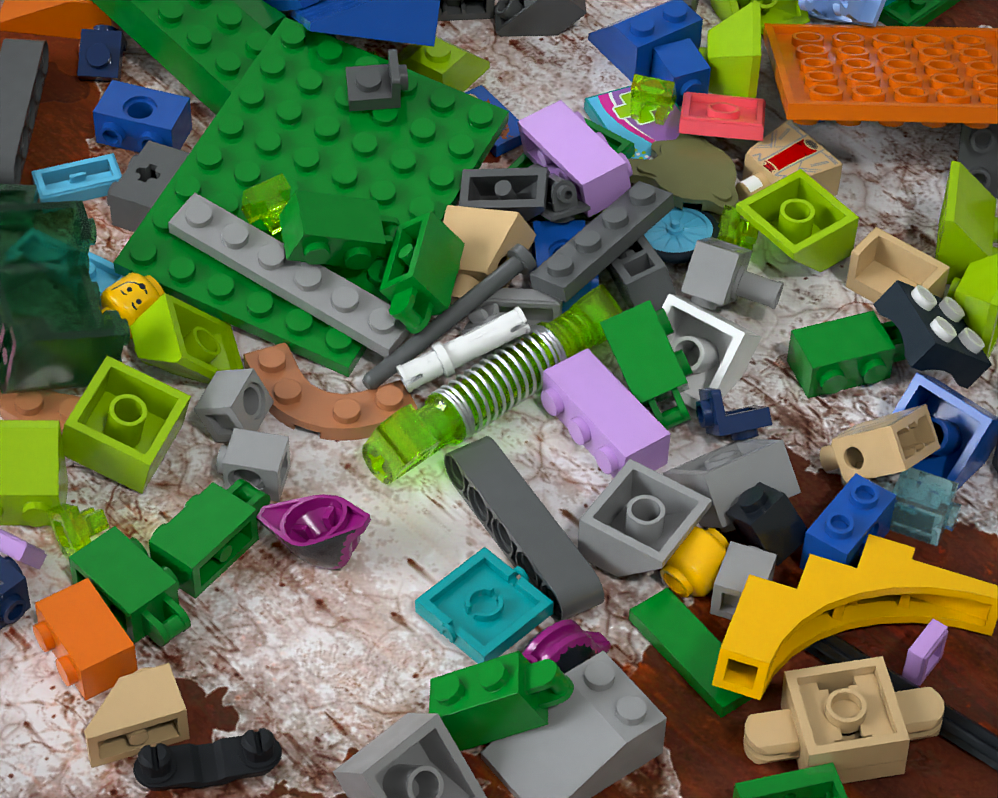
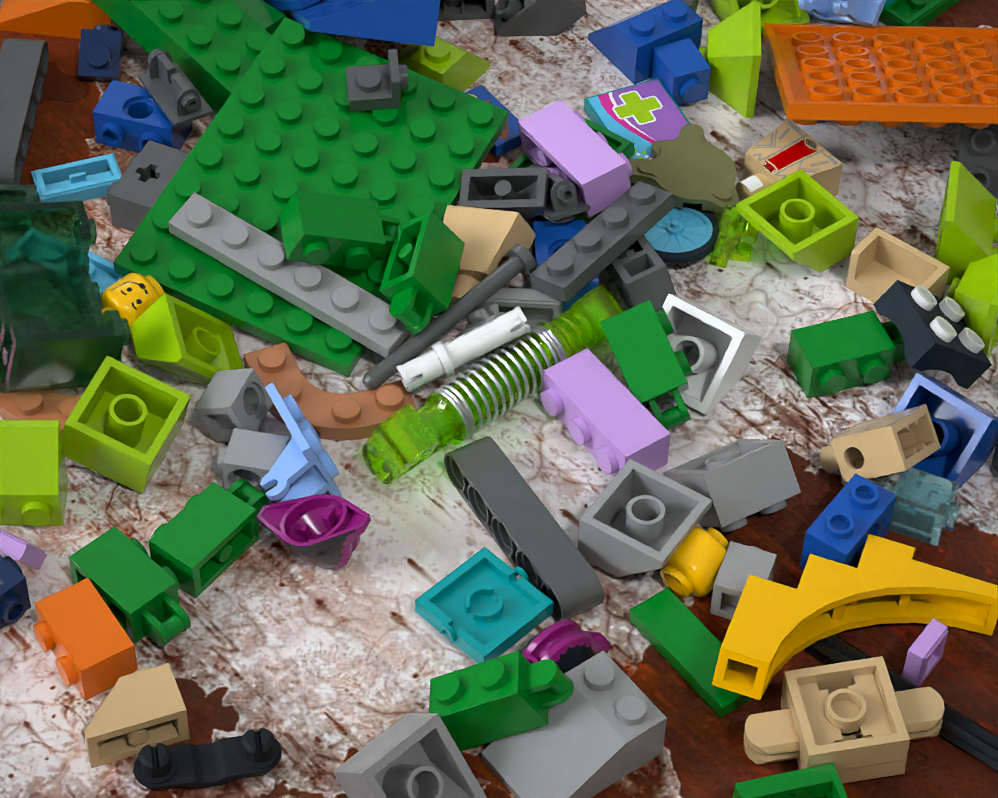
clear neon green tile [46,503,109,556] -> none
clear neon green tile [241,173,291,235] -> none
clear neon green tile [630,74,677,125] -> none
coral tile [679,92,766,141] -> none
light grey brick [681,237,784,310] -> none
dark blue bracket [696,388,772,440] -> none
black brick [726,482,808,566] -> none
none -> dark grey hinge [138,49,213,127]
none -> light blue plate [260,382,342,502]

